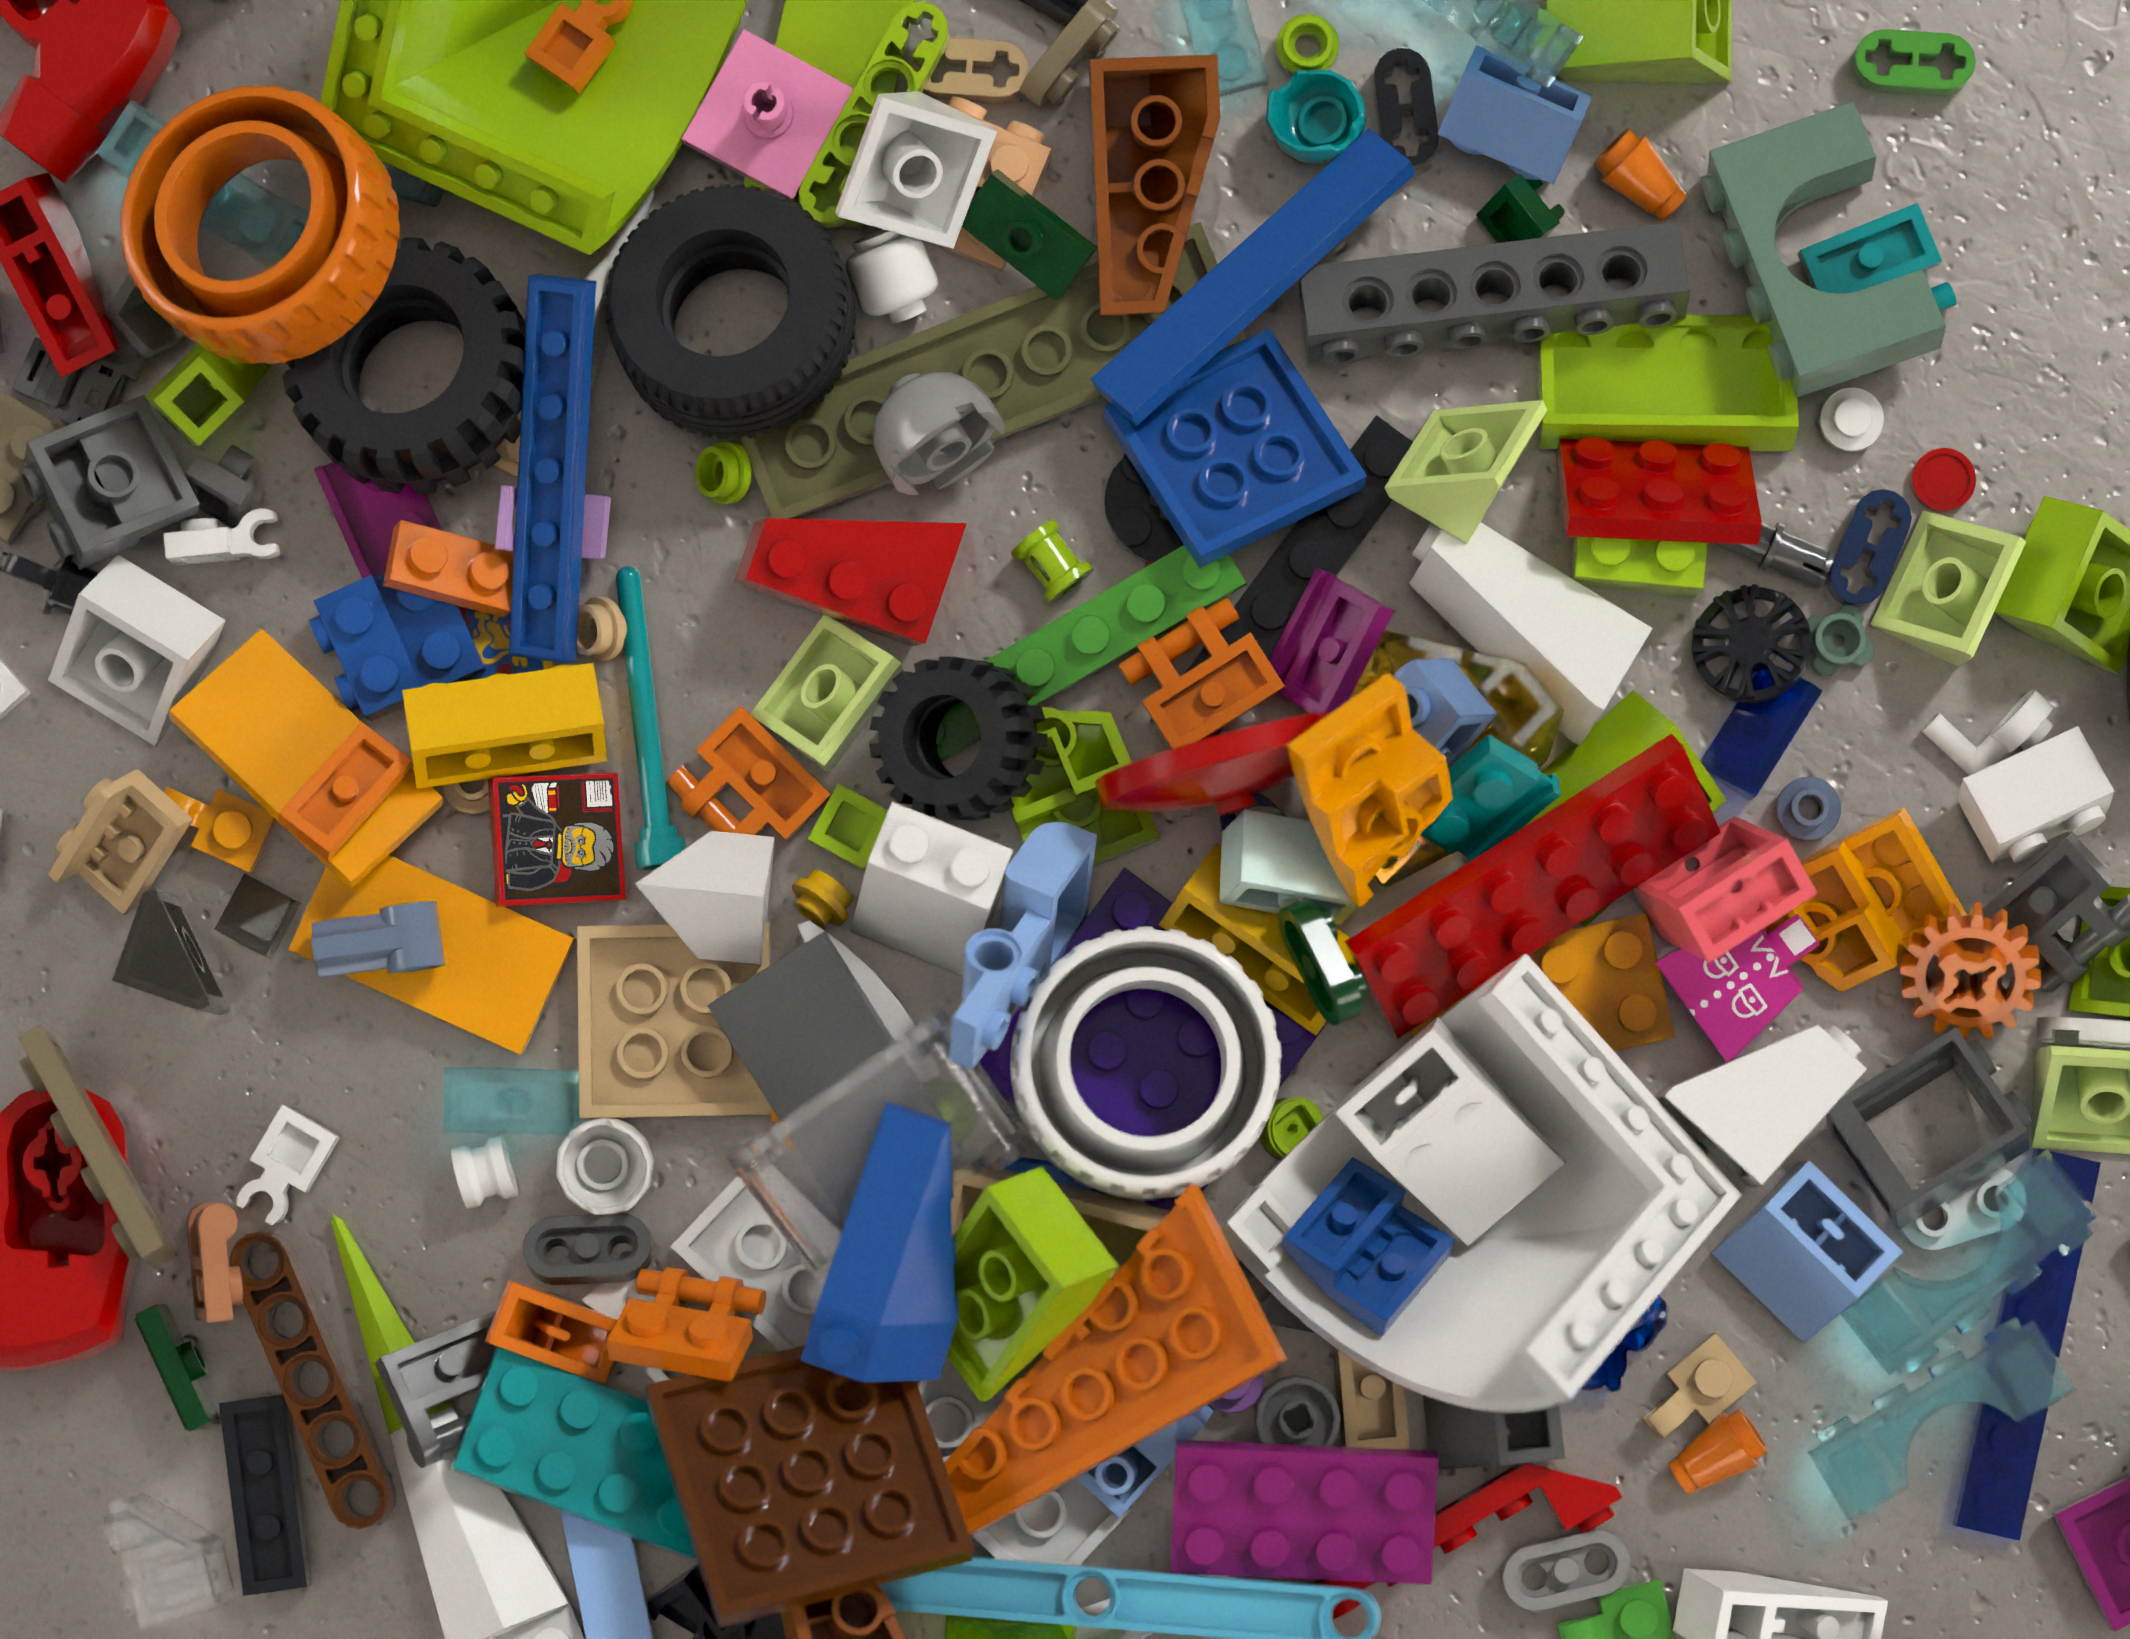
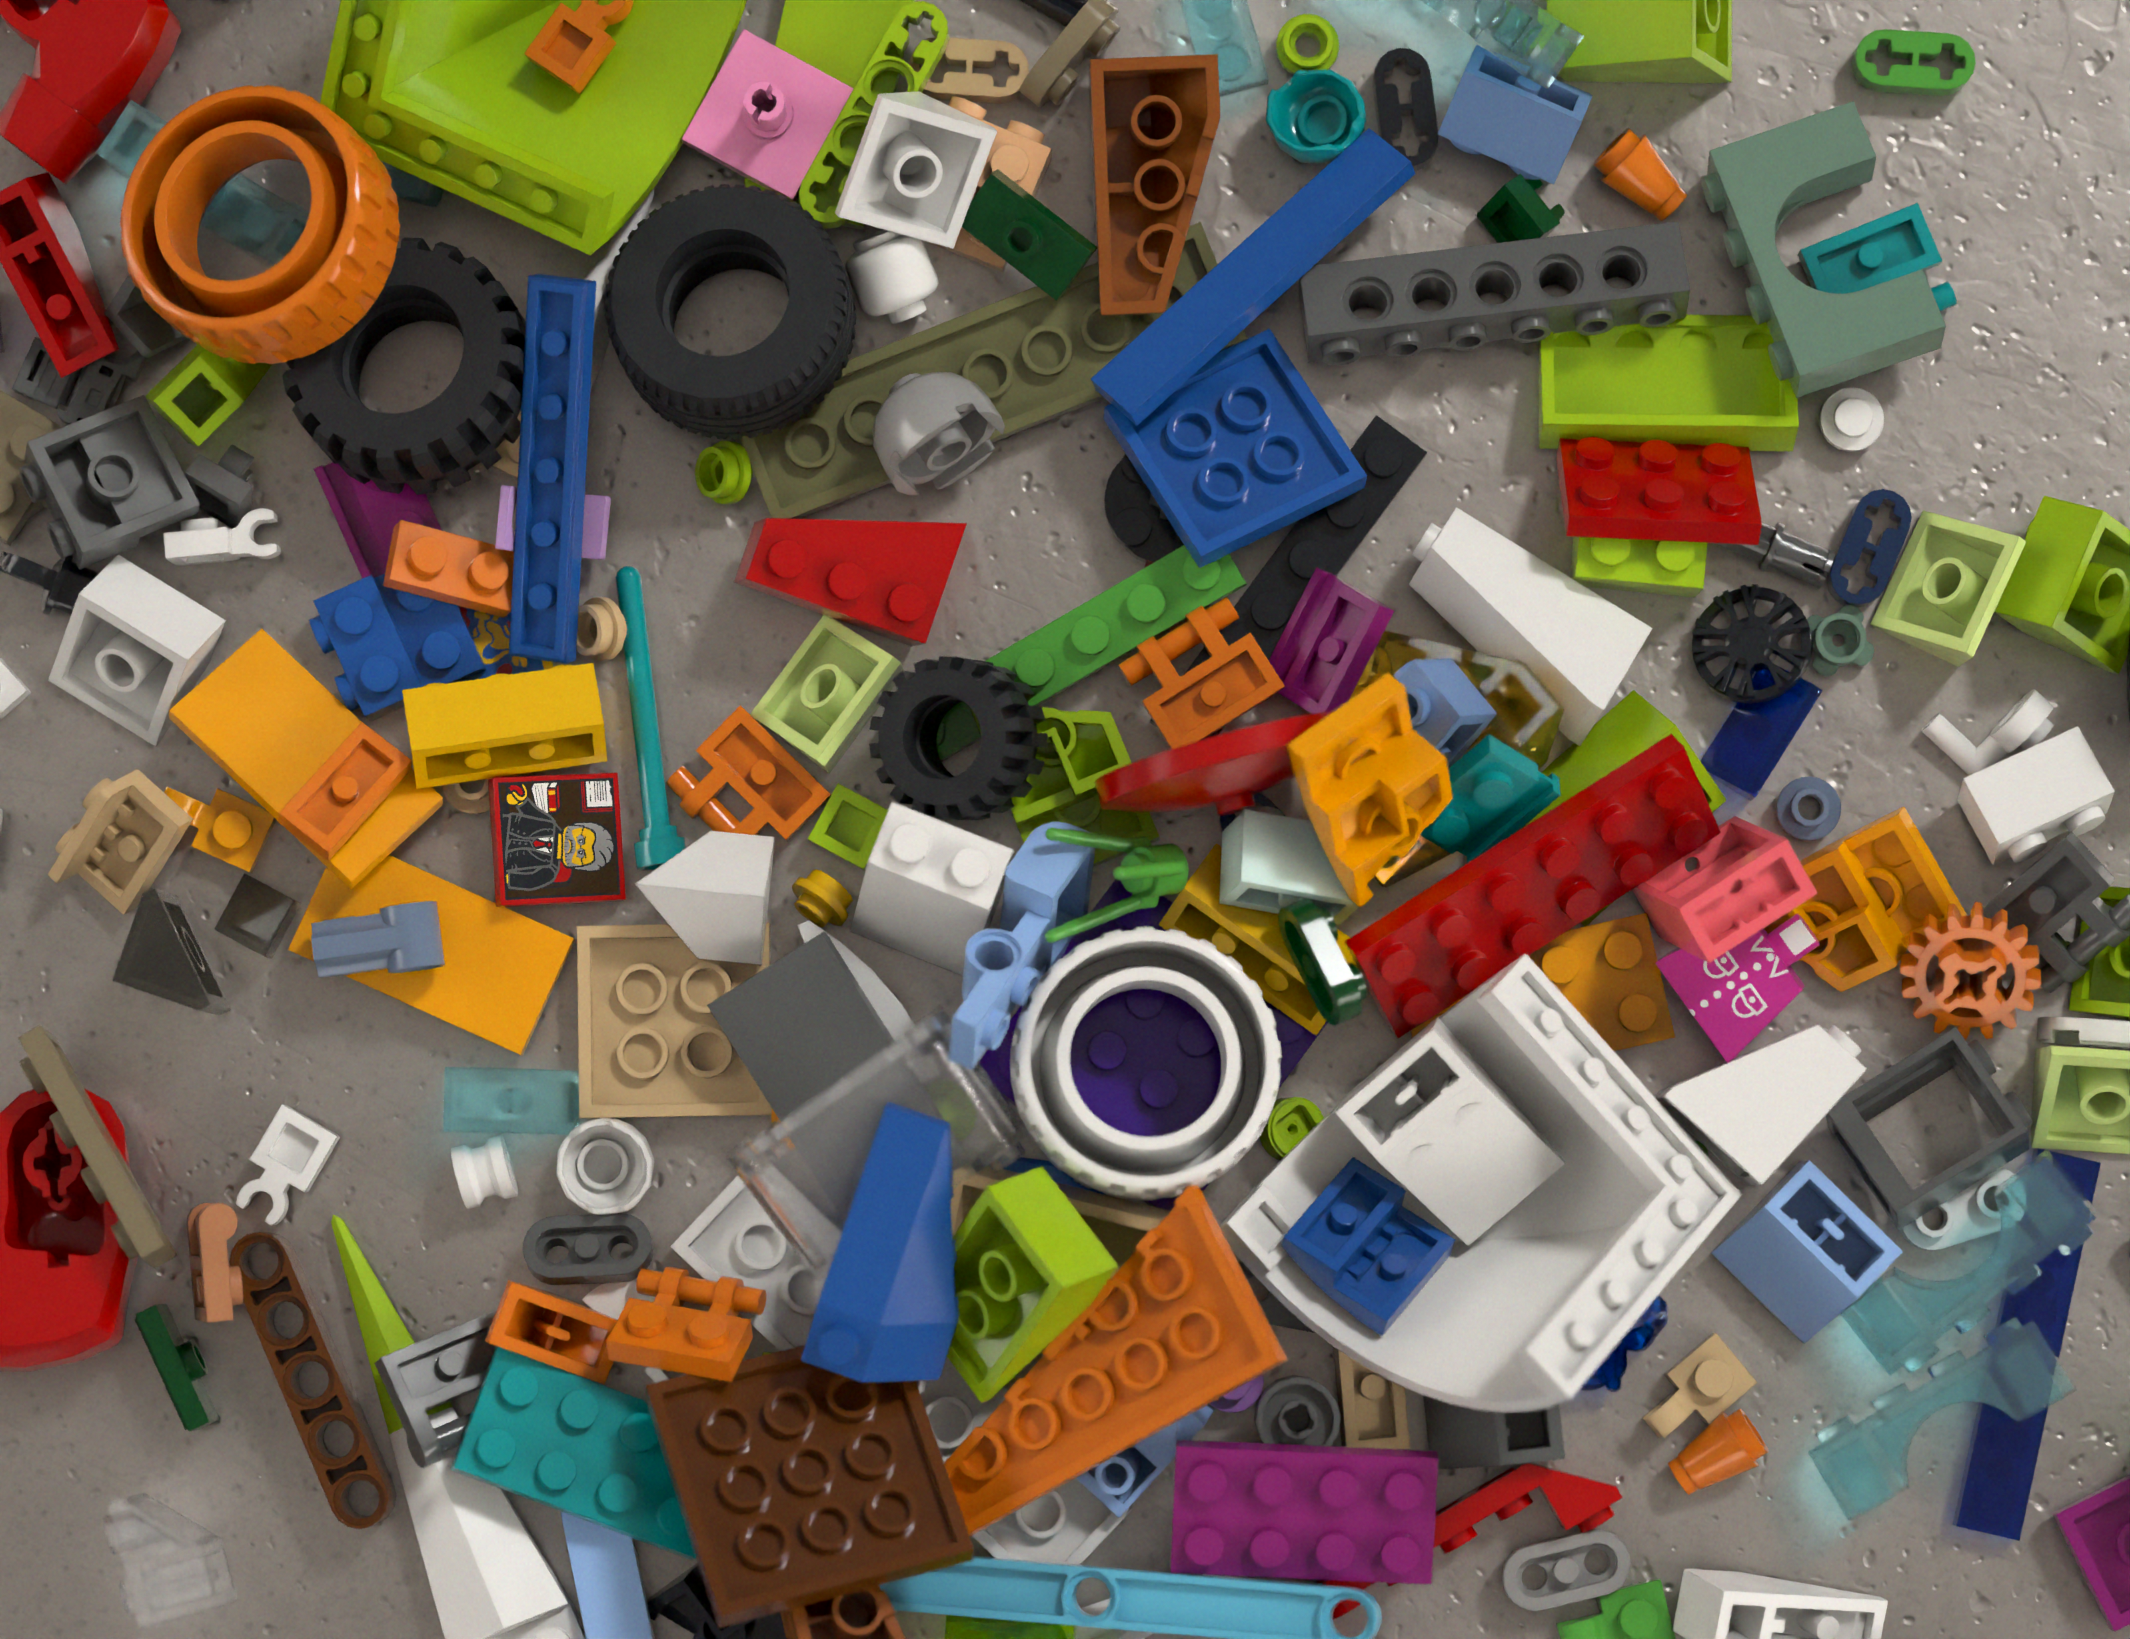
black plate [219,1394,311,1596] -> none
lime bush [1011,519,1094,604] -> none
yellowish green slope [1385,400,1547,543] -> none
red piece [1911,448,1976,512] -> none
none -> bright green plant [1045,828,1189,943]

